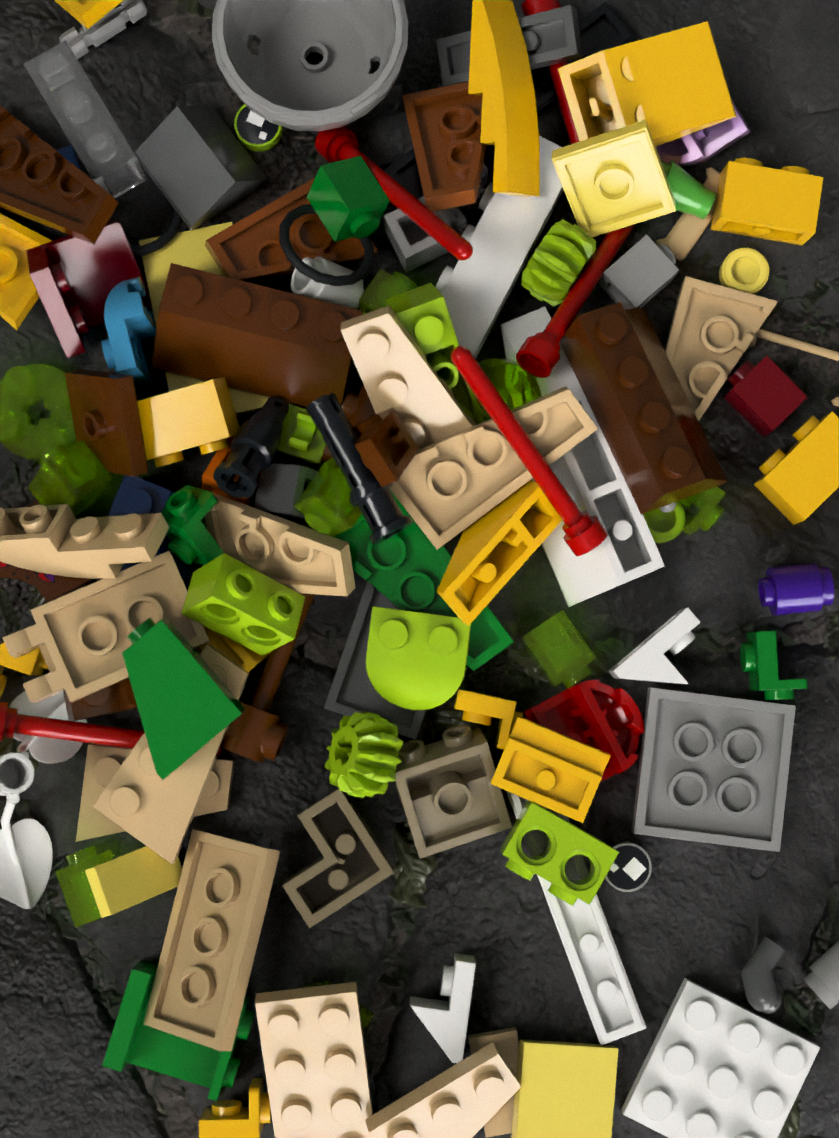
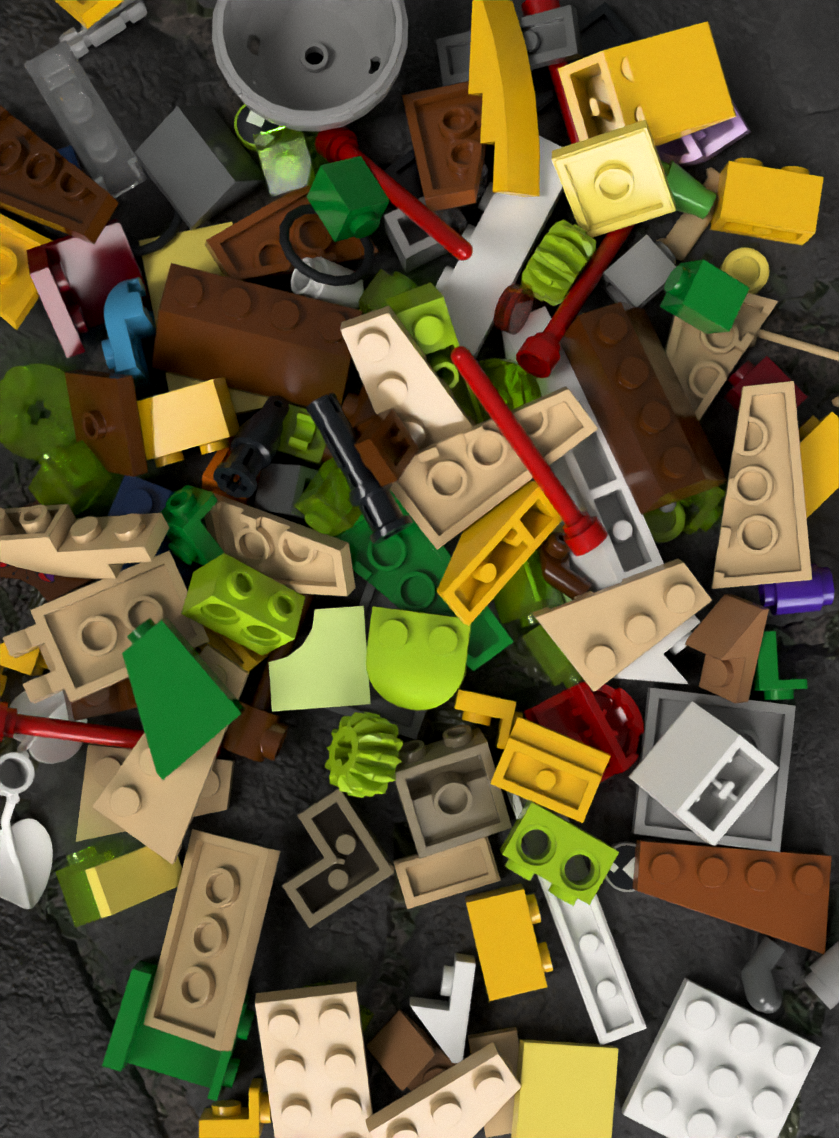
none -> clear neon green brick [252,126,315,197]
none -> yellowish green tile [269,606,371,712]
none -> medium nougat slope [366,1009,457,1091]
none -> tan tile [393,836,501,909]
none -> yellow brick [465,883,553,1001]
none -> clear neon green brick [493,550,564,628]
none -> clear red tile [494,283,534,335]
none -> tan wing [532,559,712,692]
none -> reddish brown arm [538,532,592,600]
none -> white slope [628,701,779,846]
none -> dark orange wing [633,839,832,954]
none -> green brick [660,259,750,334]
none -> medium nougat slope [685,594,769,704]
none -> tan wing [711,381,812,589]

